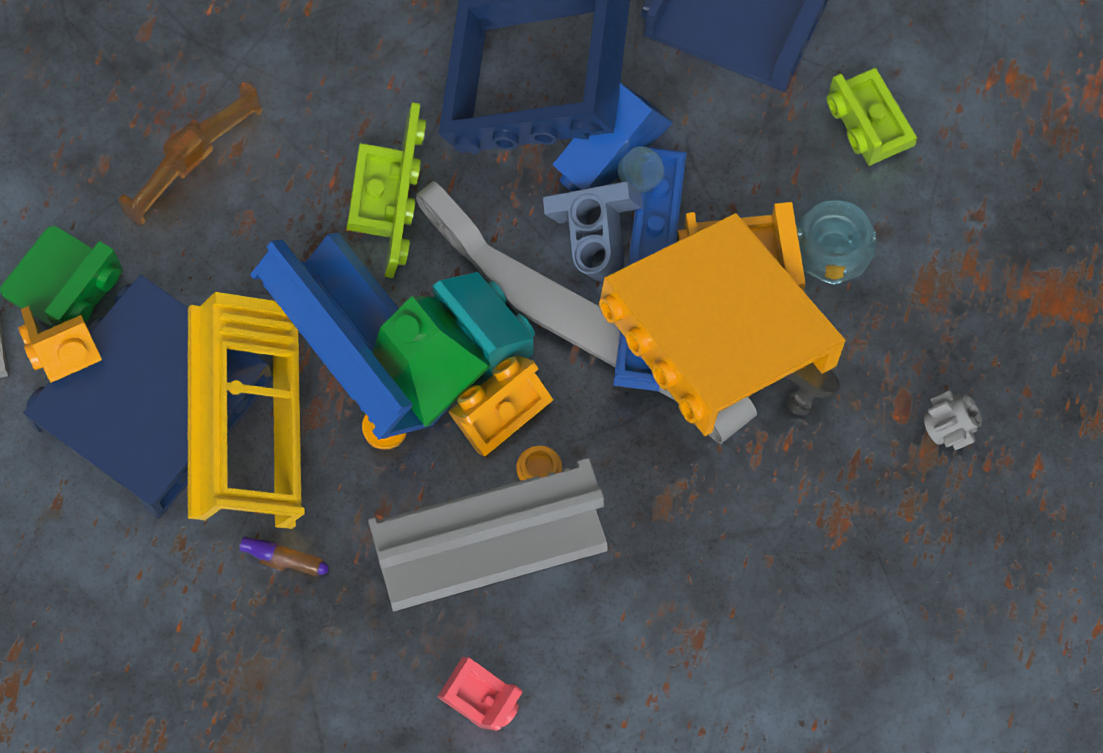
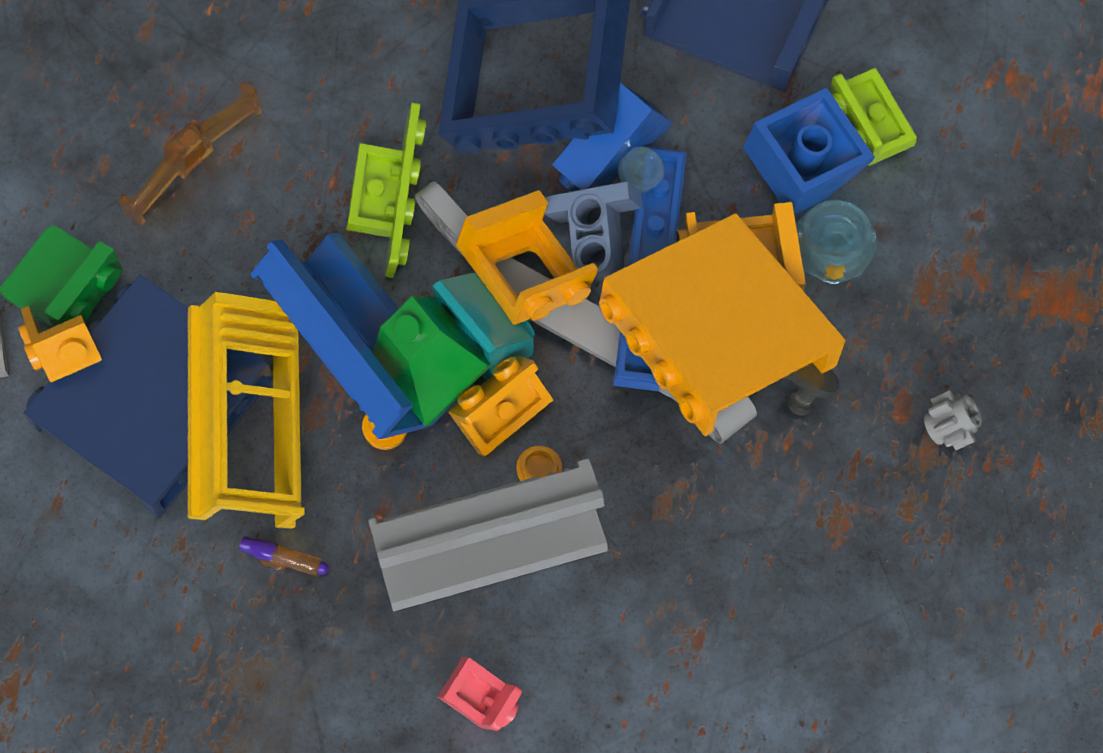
none -> light orange window [456,190,598,325]
none -> blue slope [743,88,875,215]

